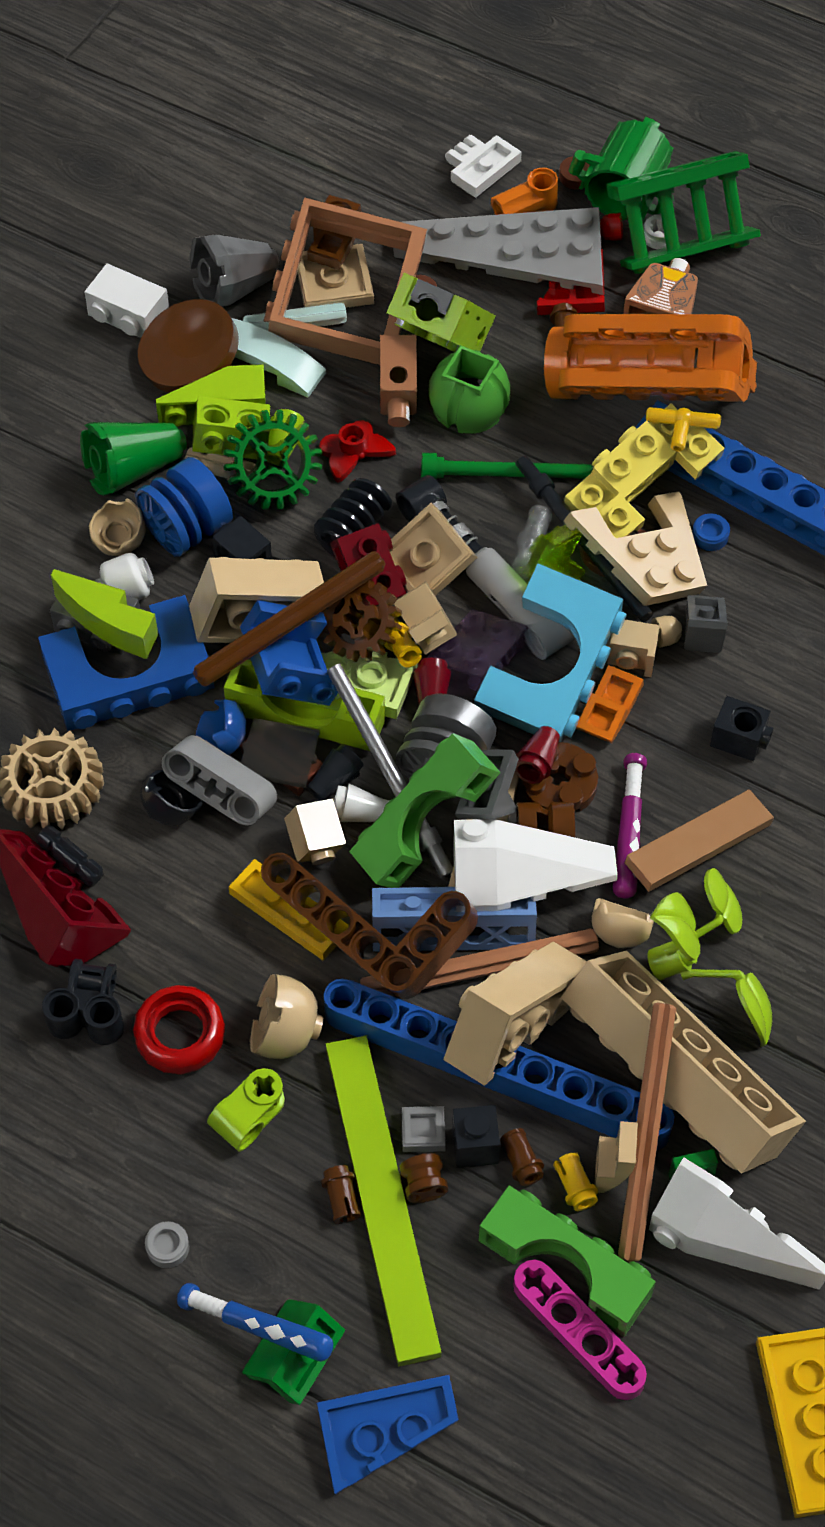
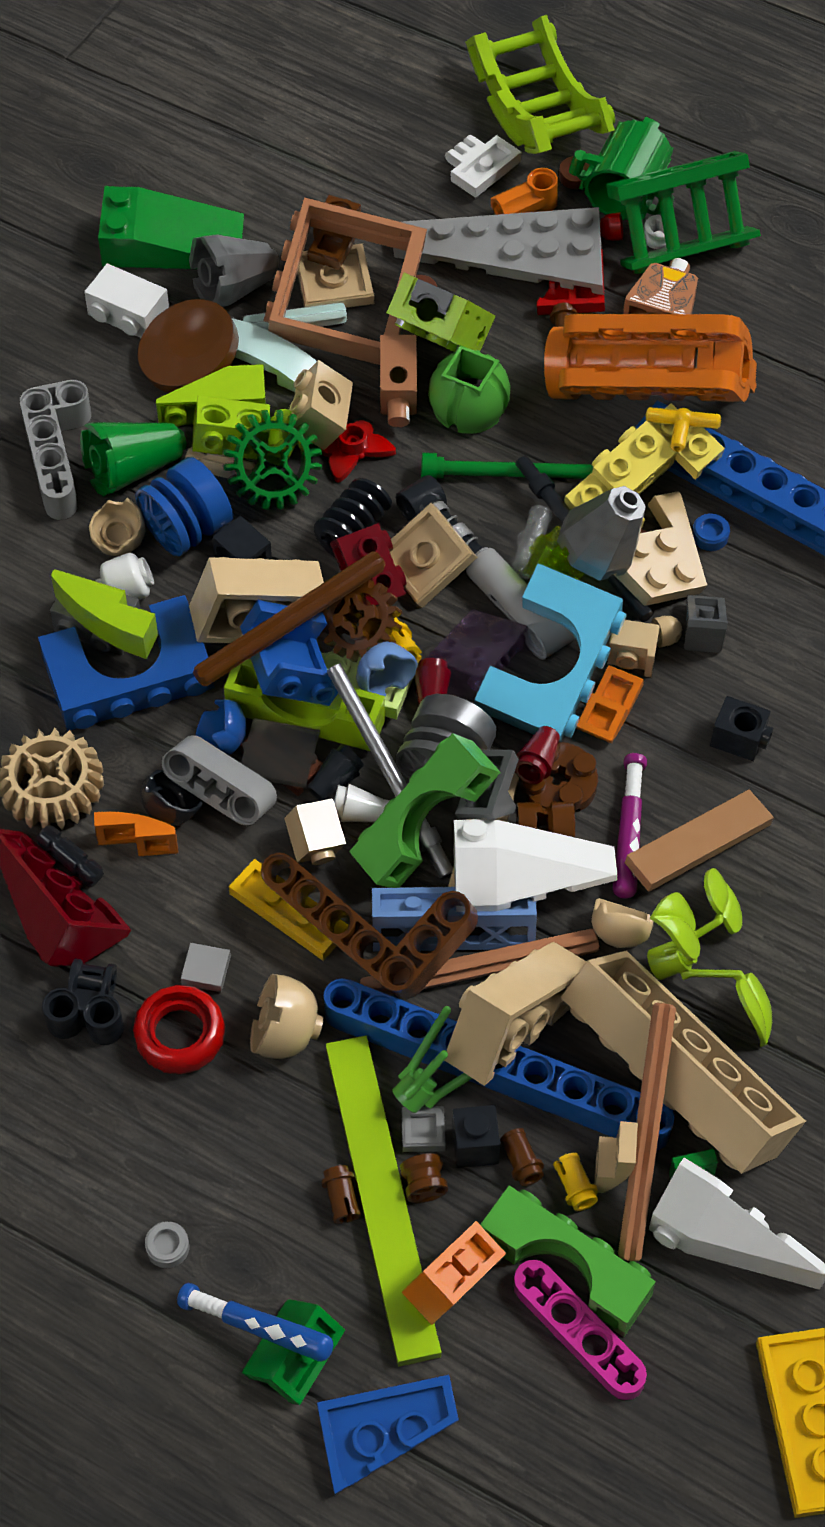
lime piece [207,1068,285,1152] -> none
tan brick [394,581,457,654] -> none
none -> light grey beam [20,380,91,520]
none -> orange slope [94,812,178,856]
none -> green slope [98,186,244,269]
none -> light grey tile [181,943,231,992]
none -> tan brick [289,360,353,450]
none -> medium blue hair [356,641,418,697]
none -> bright green plant [392,1006,472,1113]
none -> orange brick [402,1221,506,1325]
none -> lime fence [465,15,615,154]
none -> flat silver cone [557,486,646,581]

